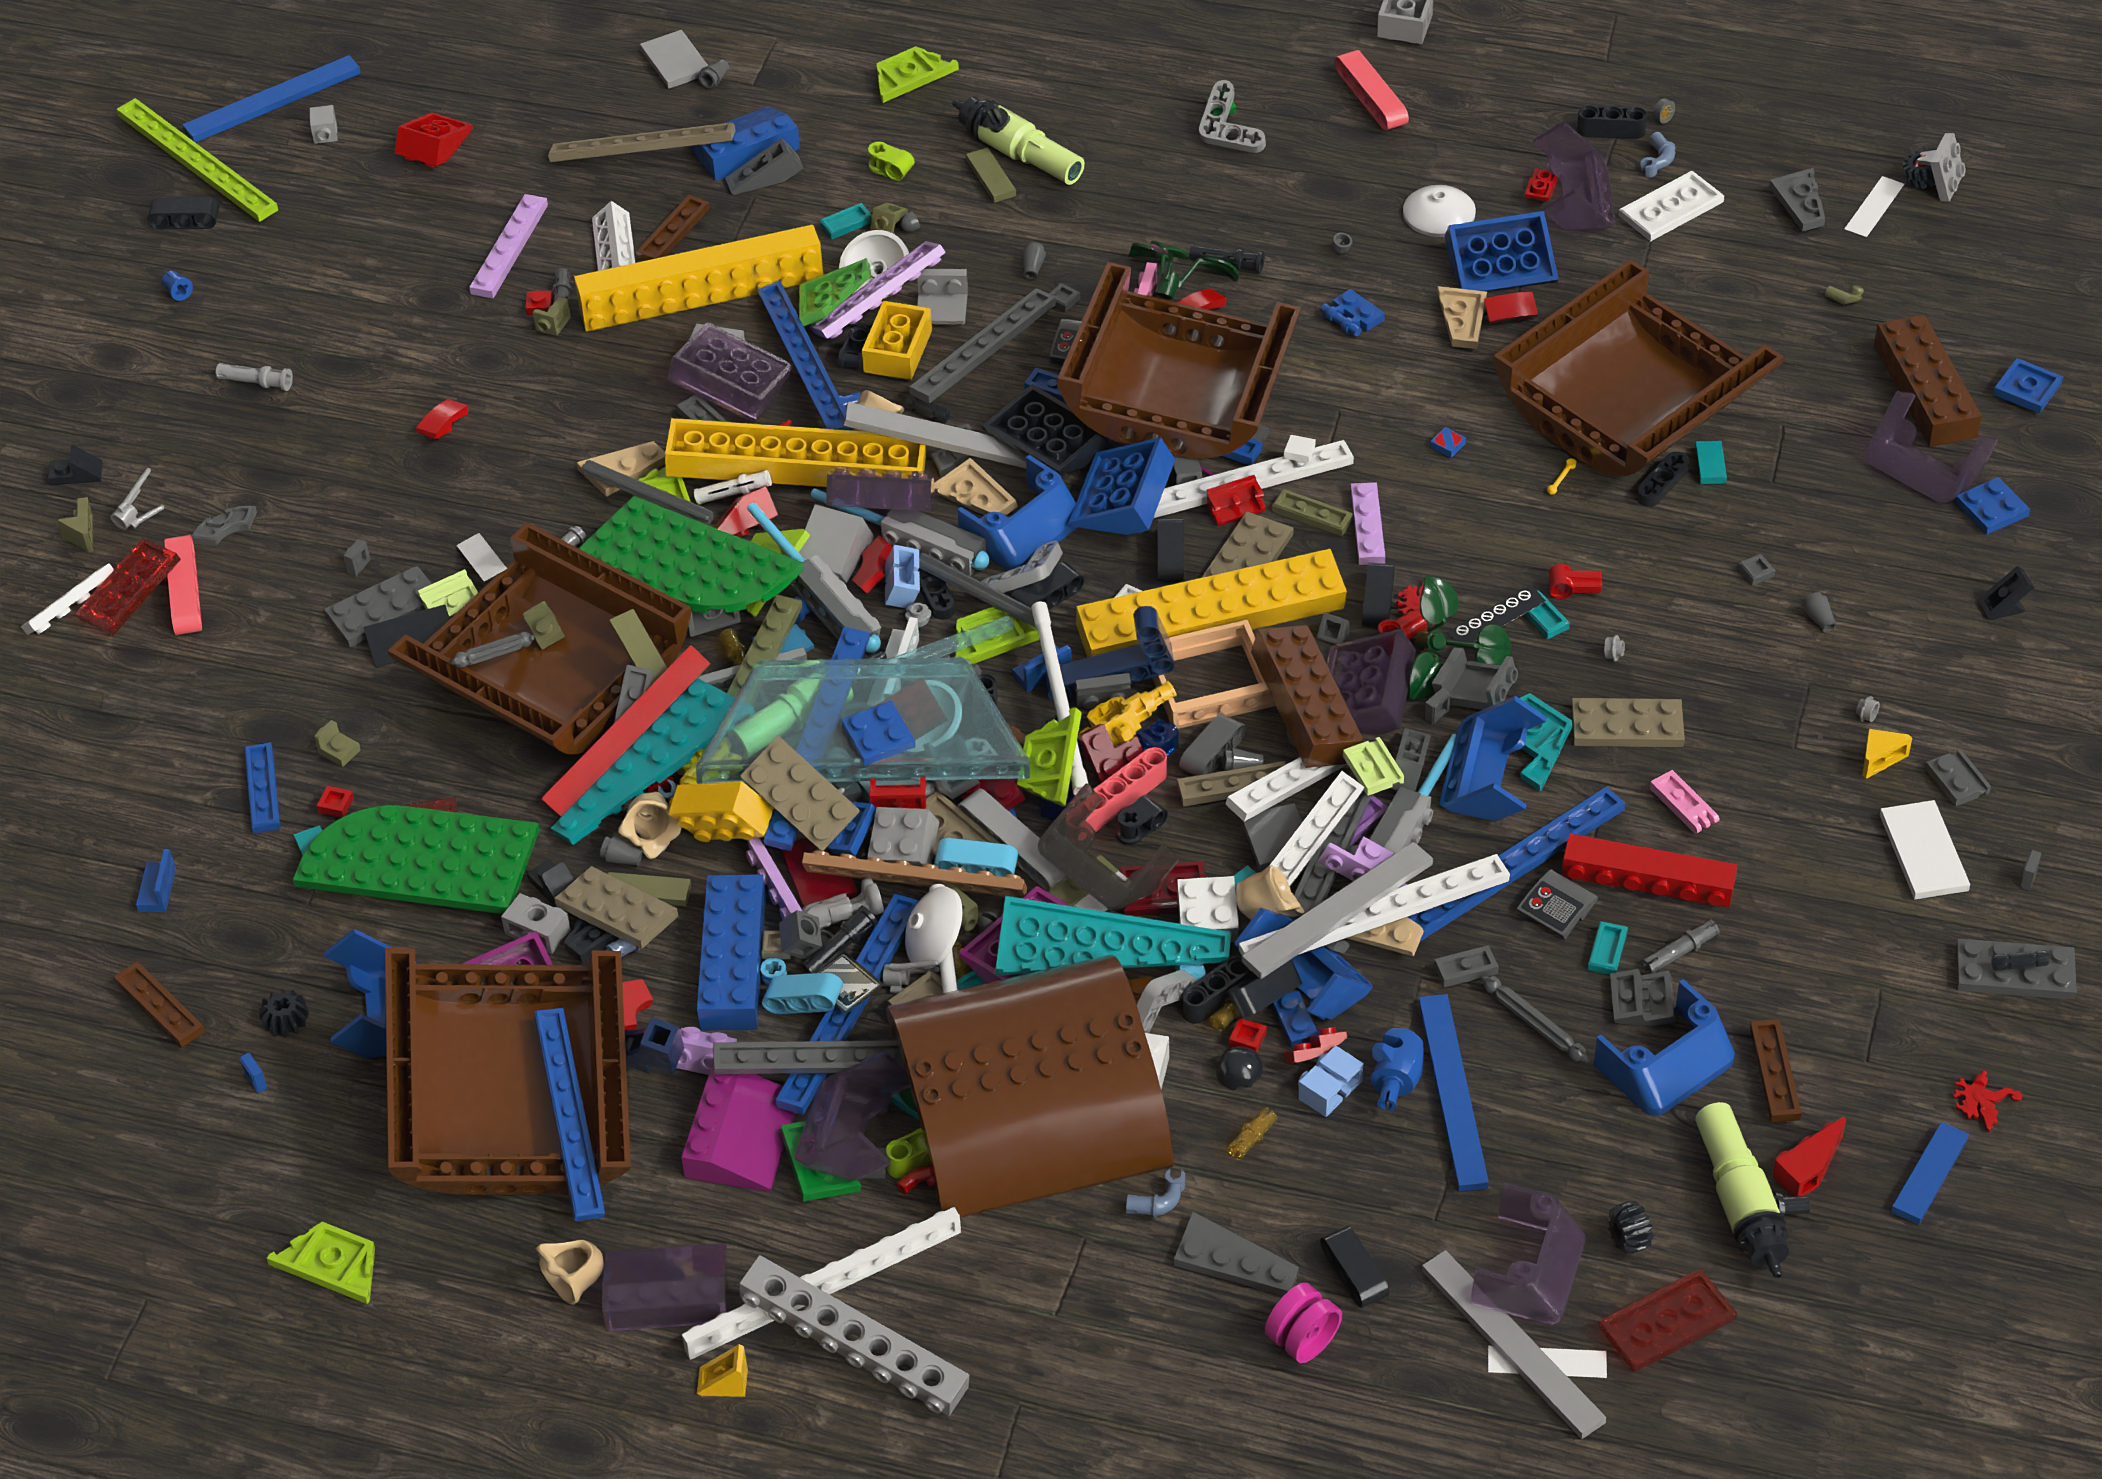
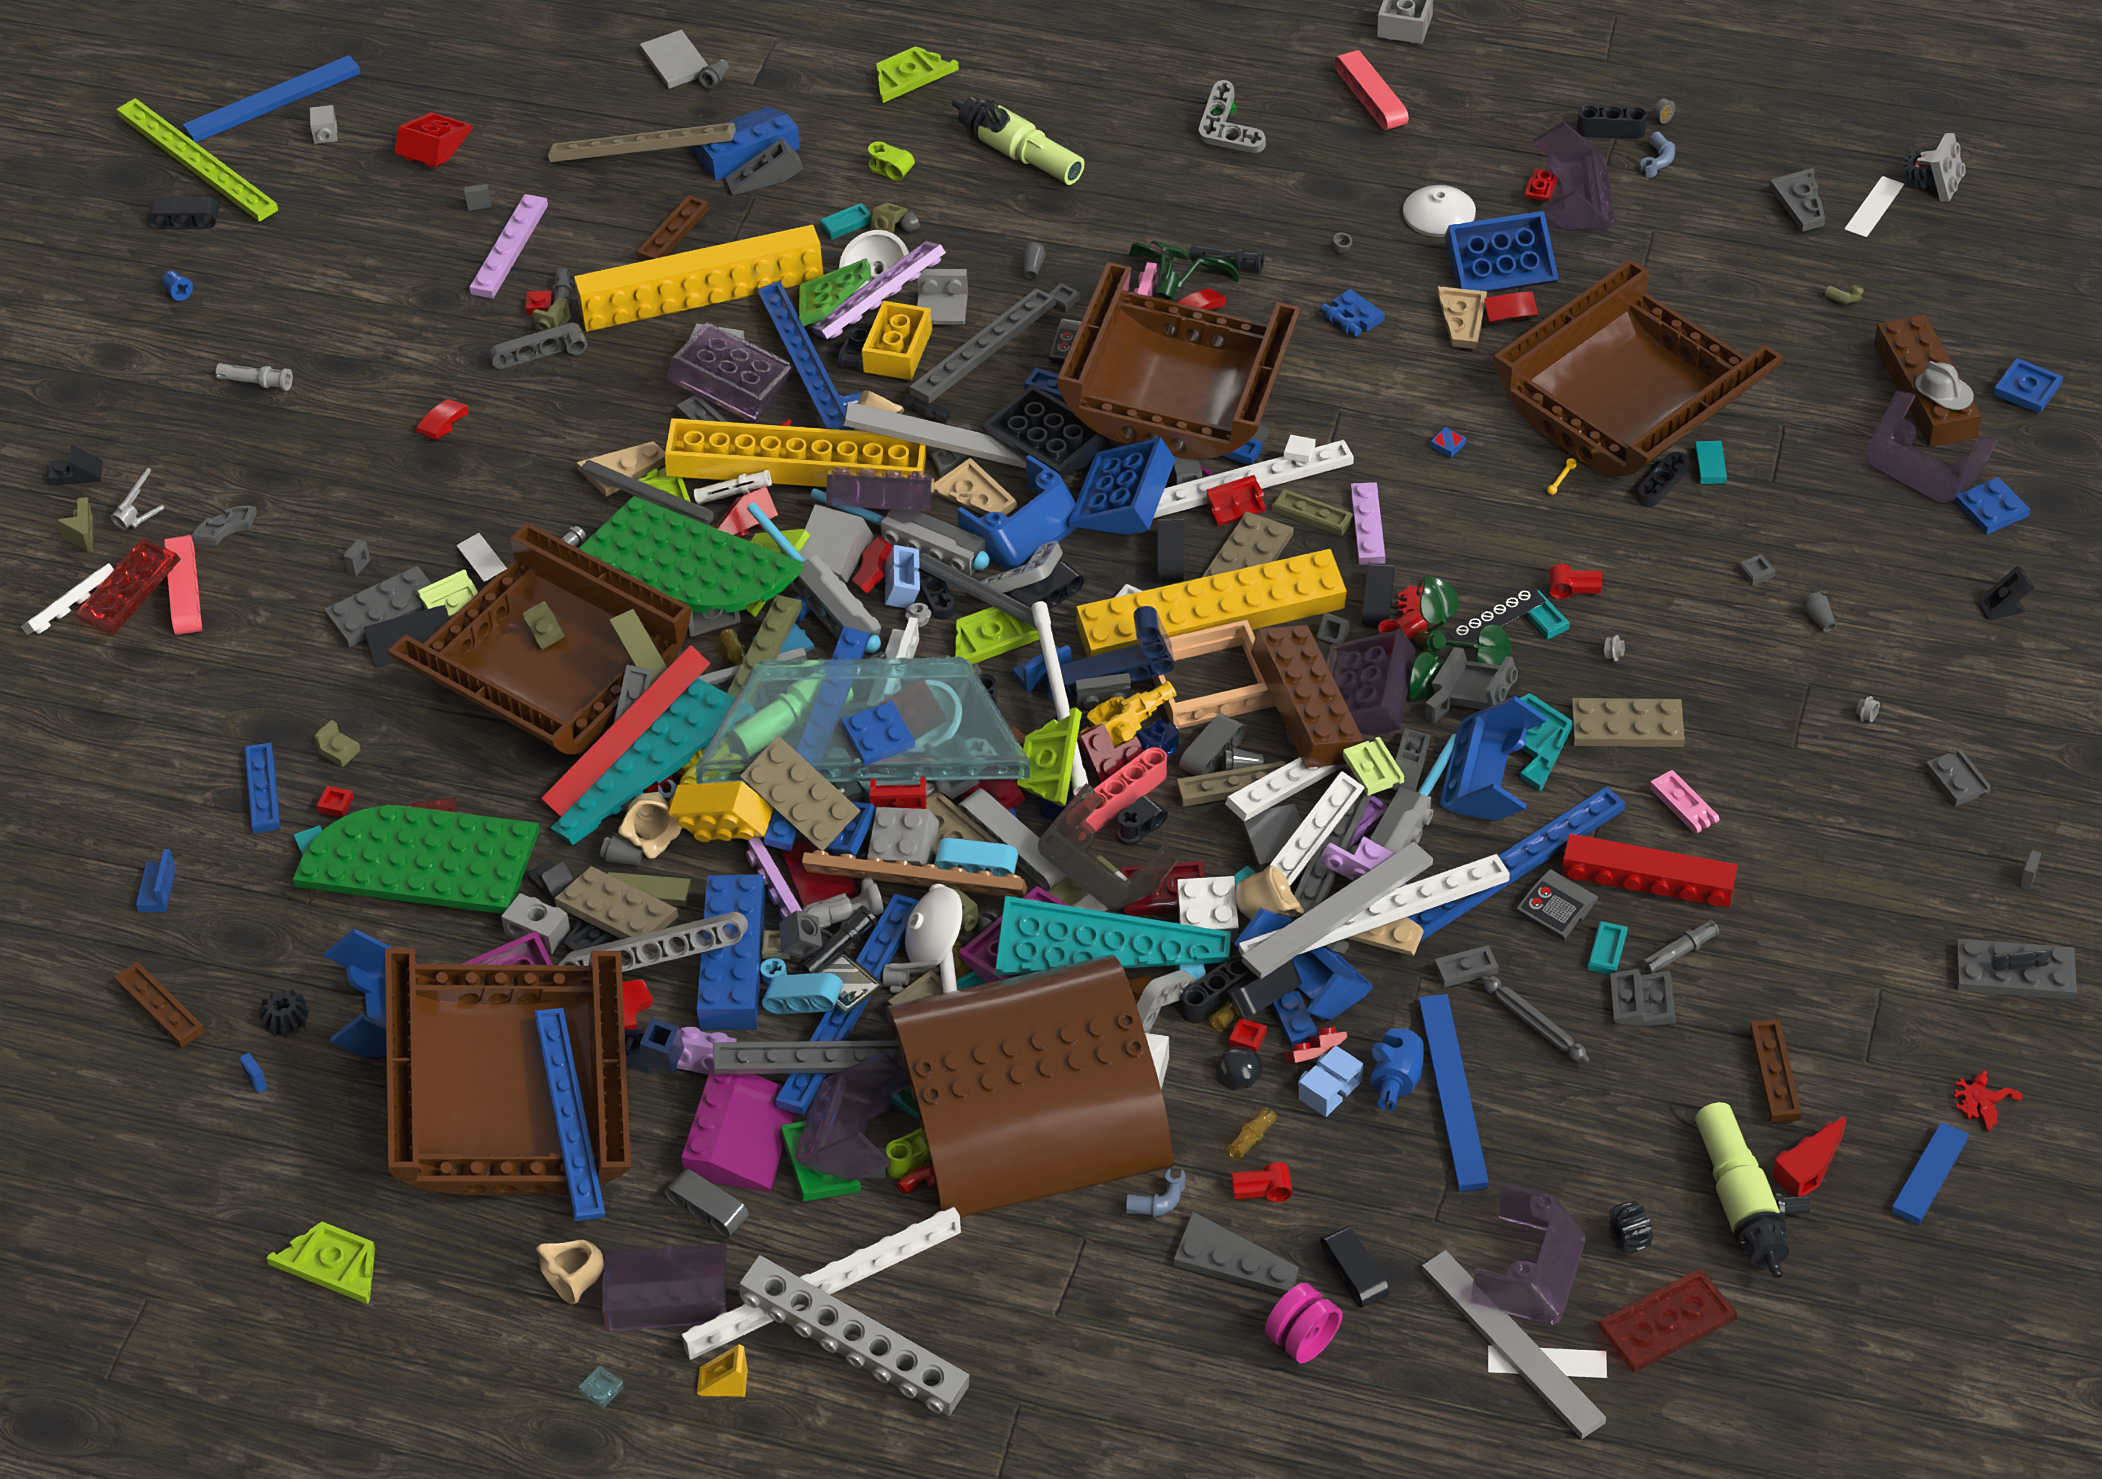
dark grey wheel [451,632,534,668] -> none
white fence [592,201,635,271] -> none
clear light blue axle [872,616,1014,680] -> none
olive tile [966,147,1016,203] -> none
blue windscreen [1593,979,1735,1116] -> none
white tile [1618,171,1724,241] -> none
yellow slope [1862,729,1912,779] -> none
white tile [1880,800,1970,900] -> none
none -> dark grey tile [464,184,492,211]
none -> dark grey beam [489,323,588,369]
none -> light grey beam [559,912,748,972]
none -> clear light blue plate [579,1365,624,1409]
none -> dark grey beam [664,1169,749,1238]
none -> red piece [1232,1162,1293,1202]
none -> light grey piece [1915,361,1974,410]

